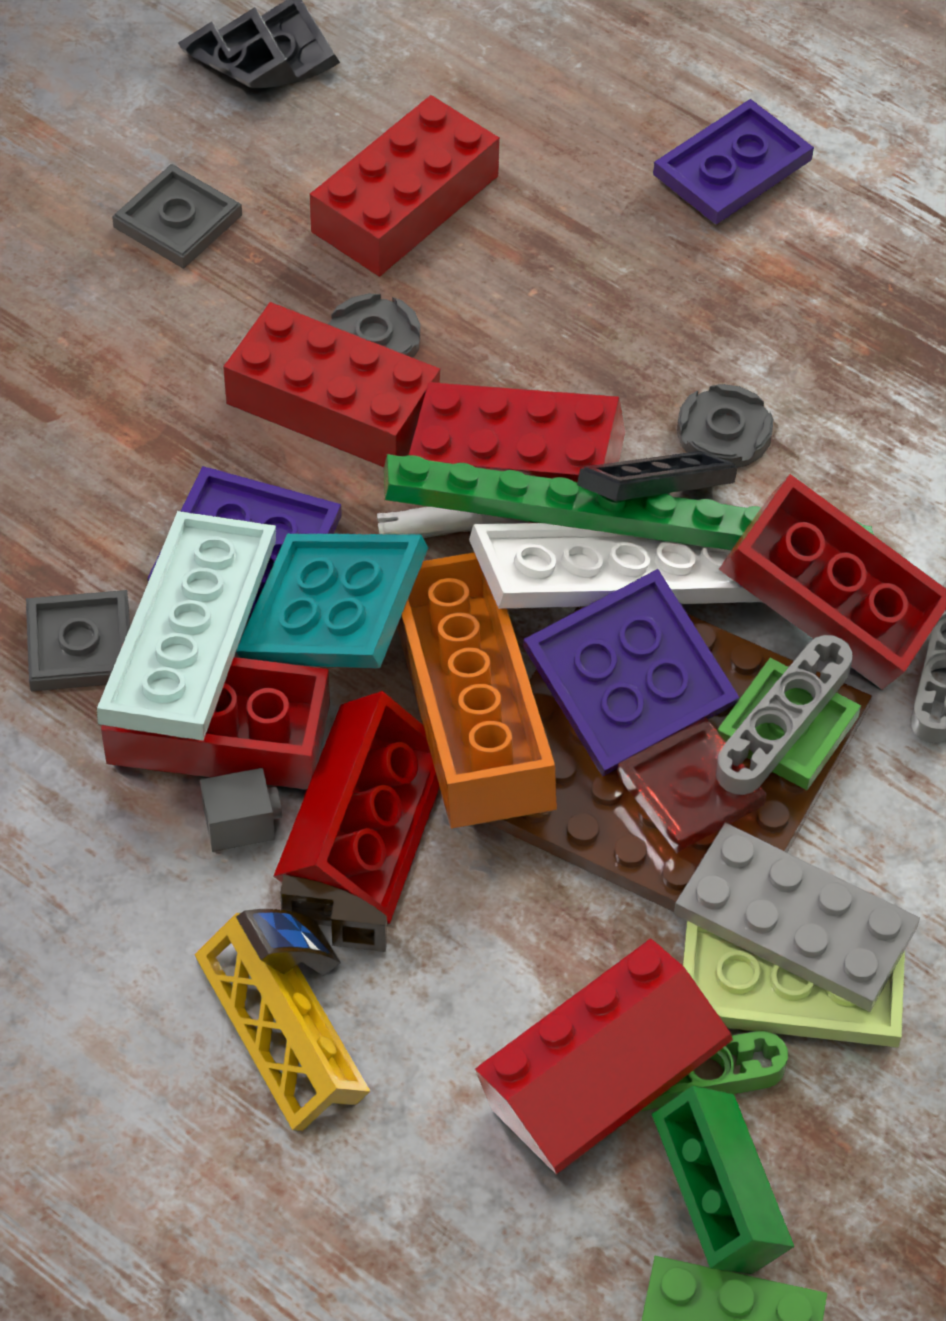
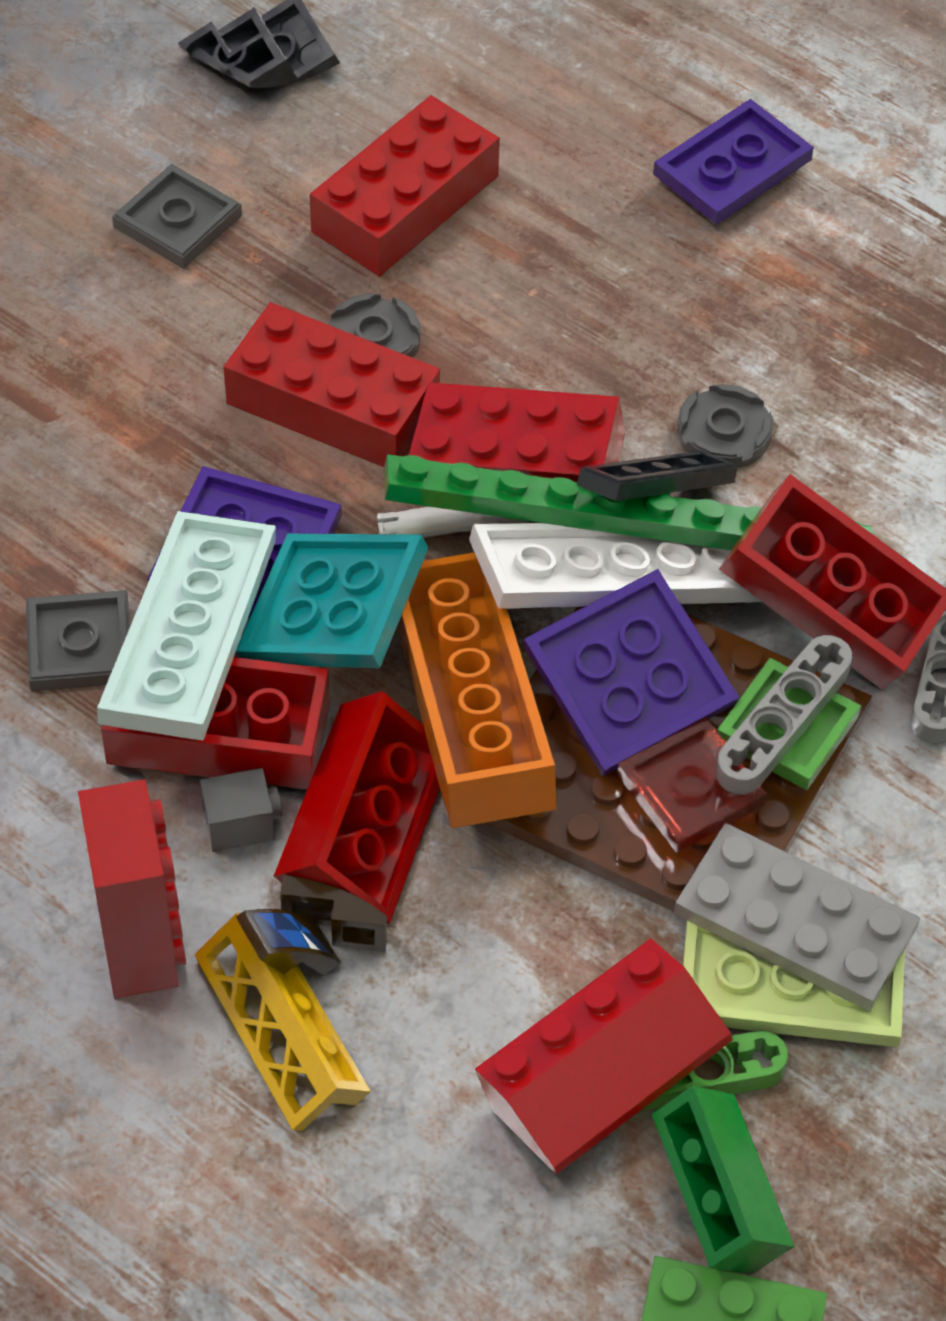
none -> red brick [78,779,187,999]

